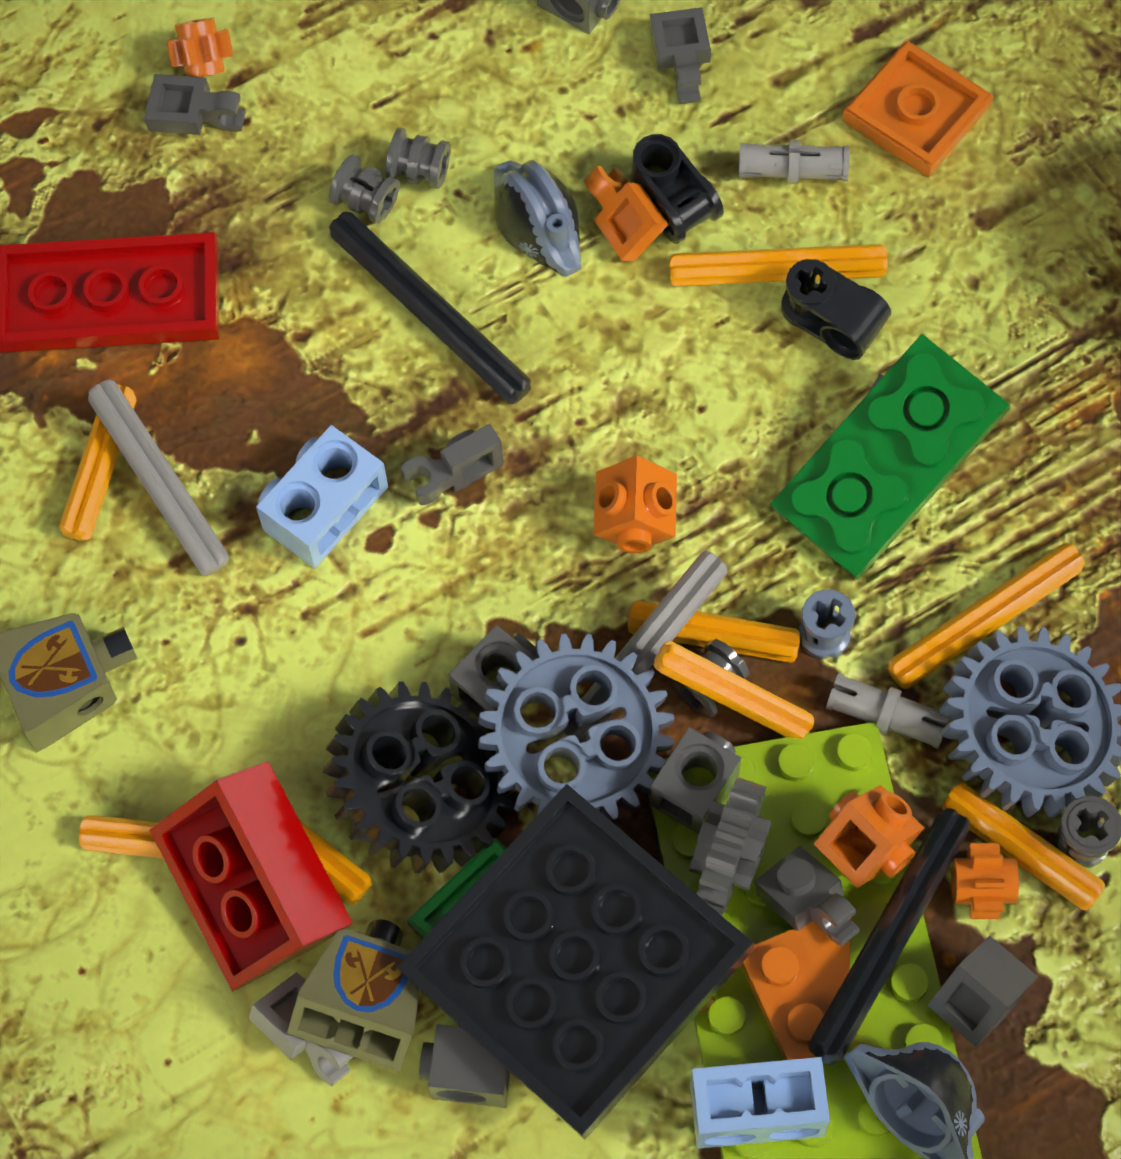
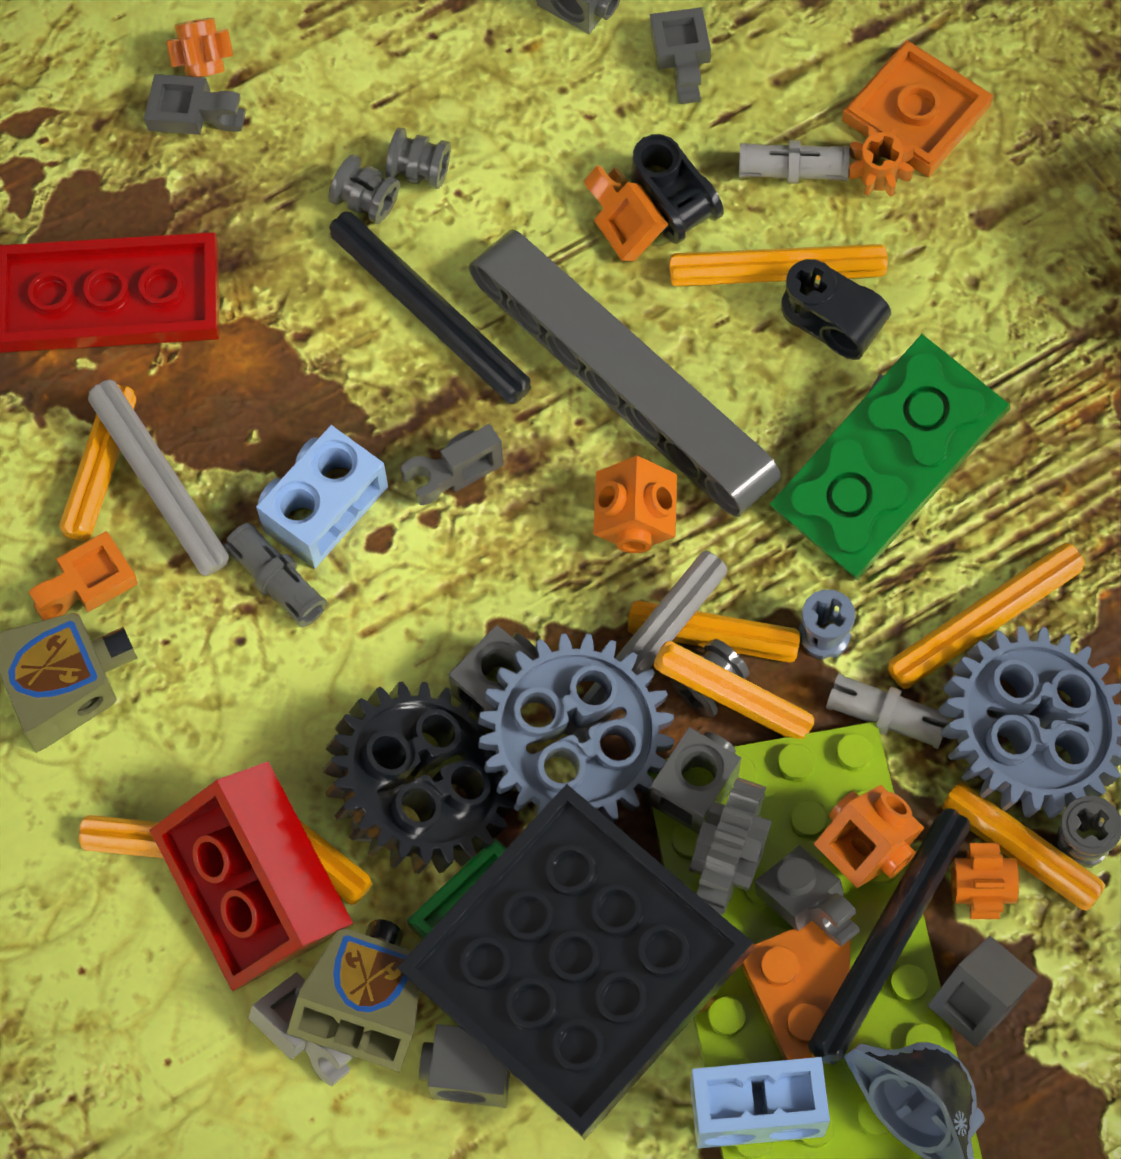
sand blue hat [494,160,581,277] -> none
none -> orange plate [28,531,138,621]
none -> dark grey pin [224,523,328,628]
none -> dark grey beam [468,229,781,517]
none -> orange gear [848,126,915,197]

